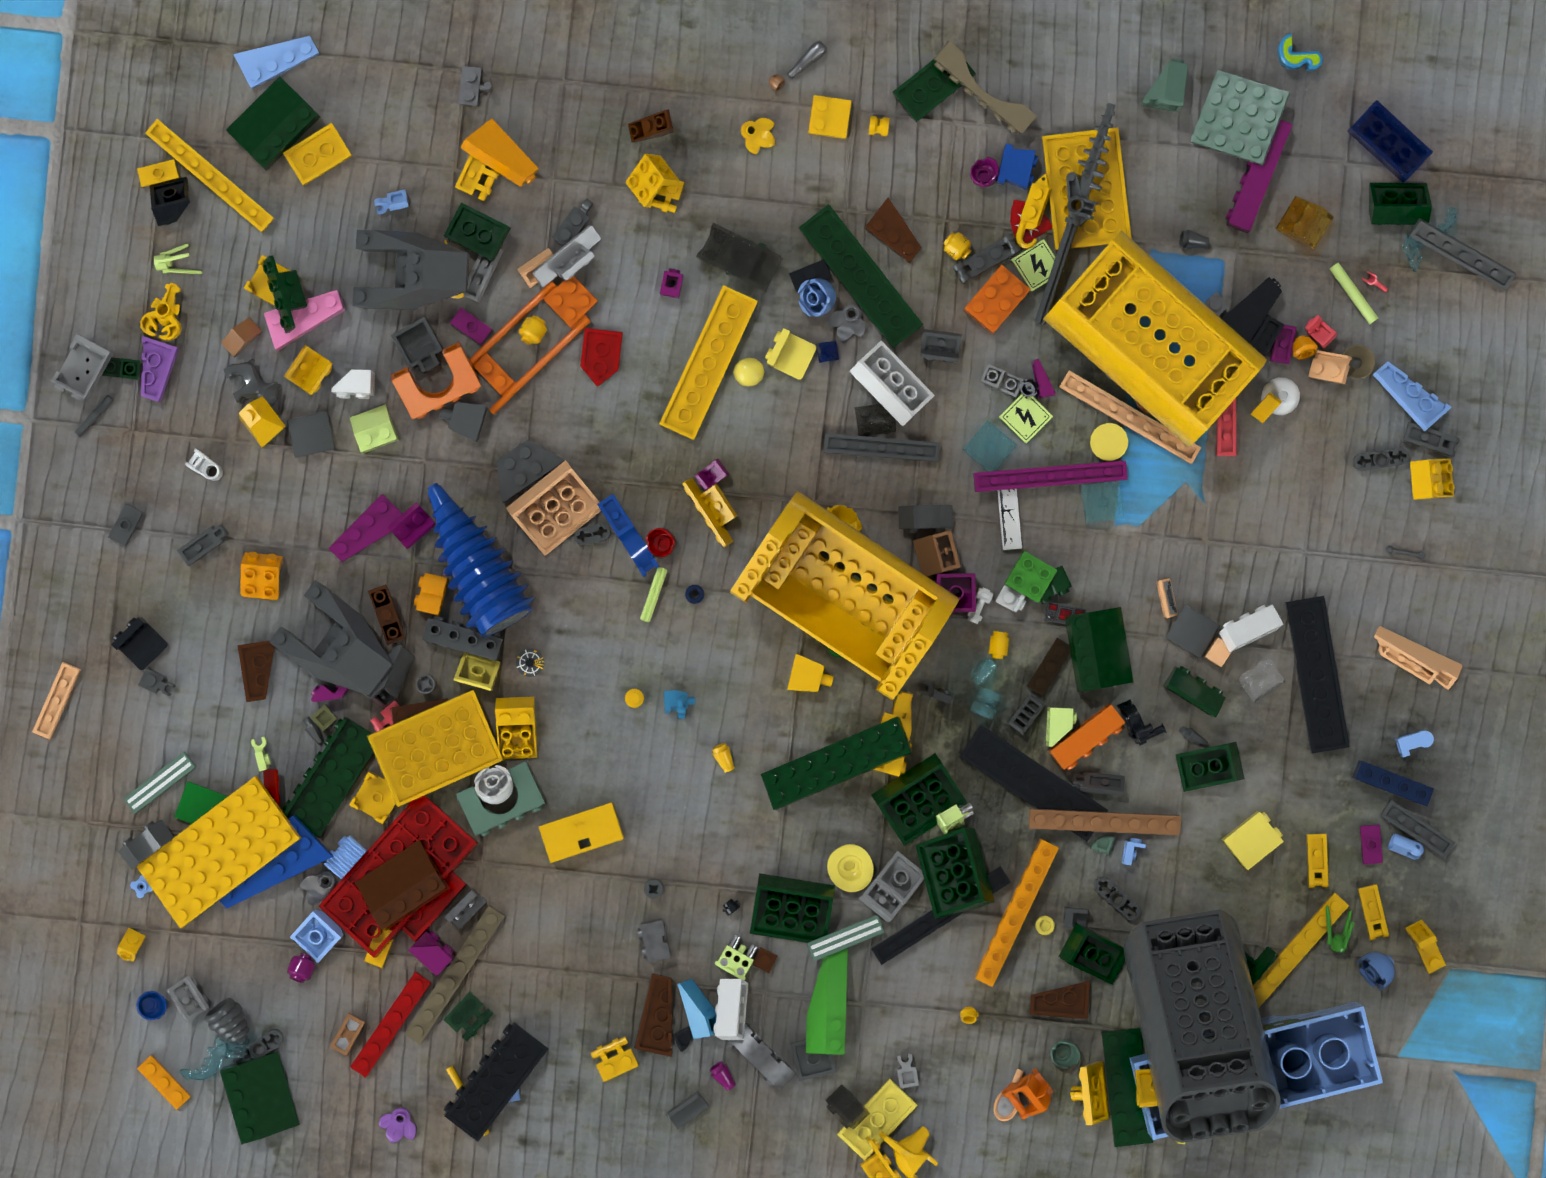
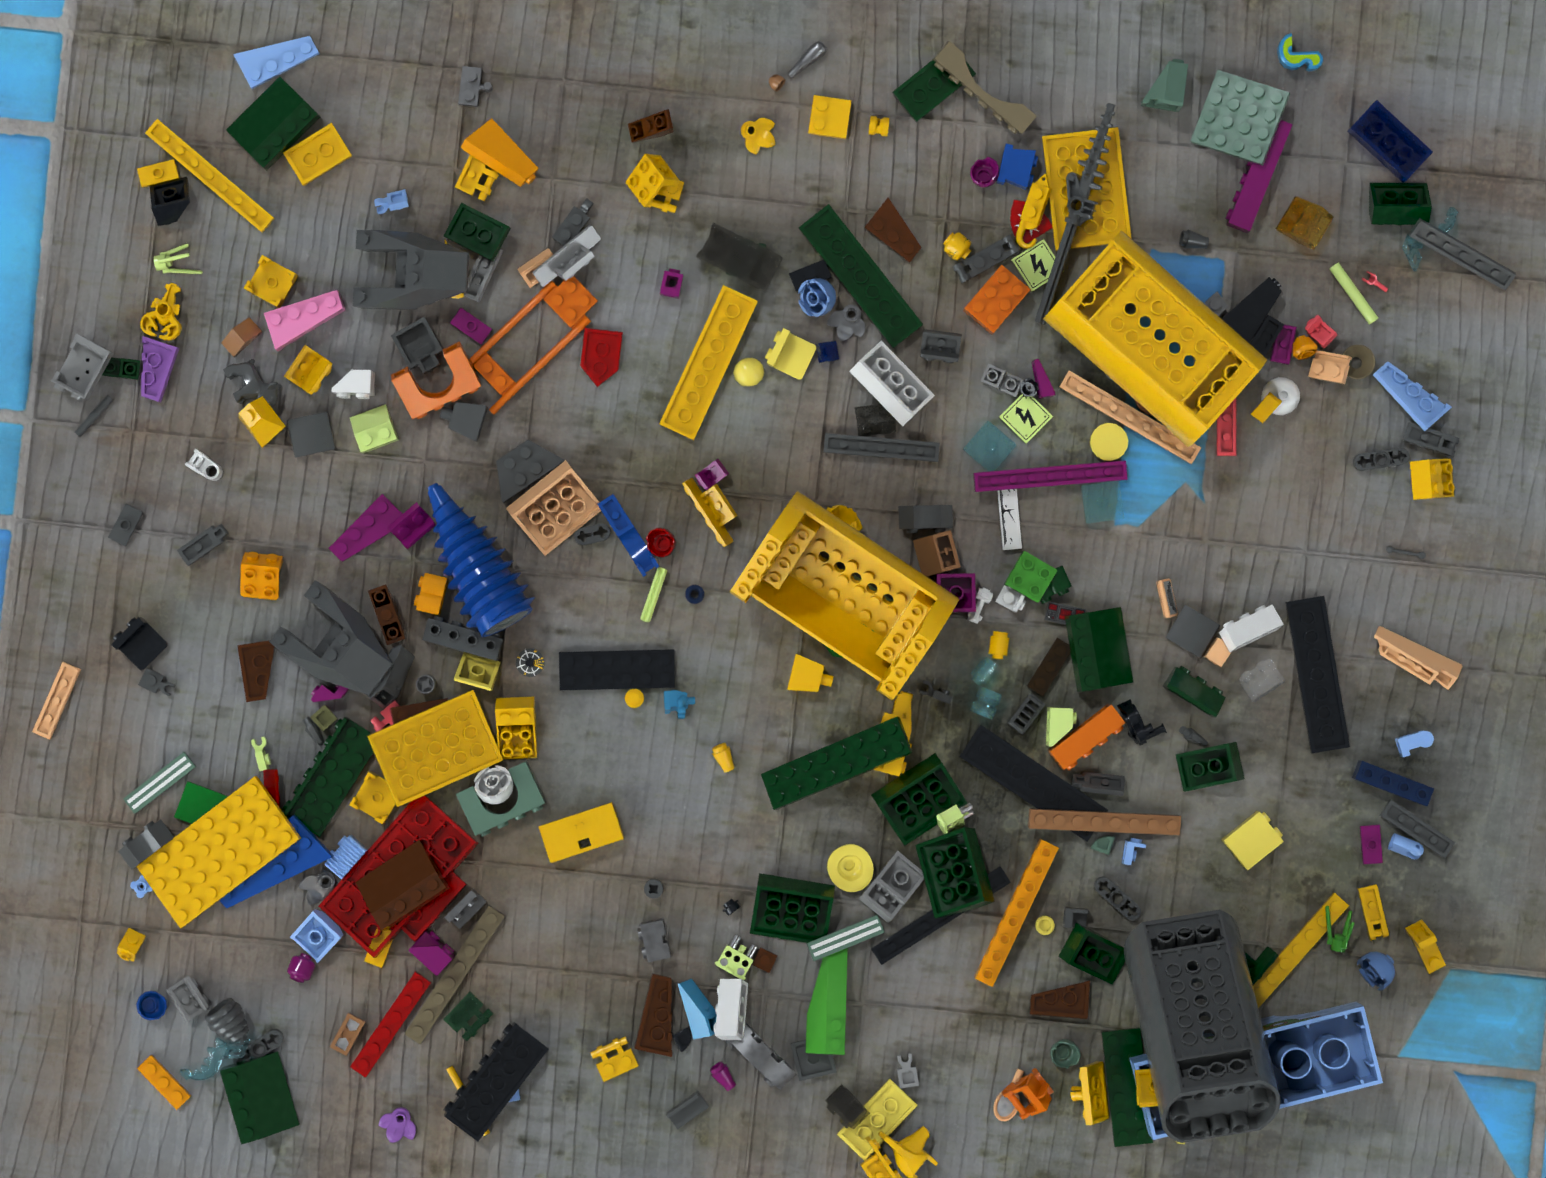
dark green bracket [263,255,307,333] -> none
yellow head [519,315,547,345] -> none
yellow plate [960,1007,979,1024] -> none
yellow plate [1306,833,1328,888] -> none
none -> black plate [559,649,675,690]

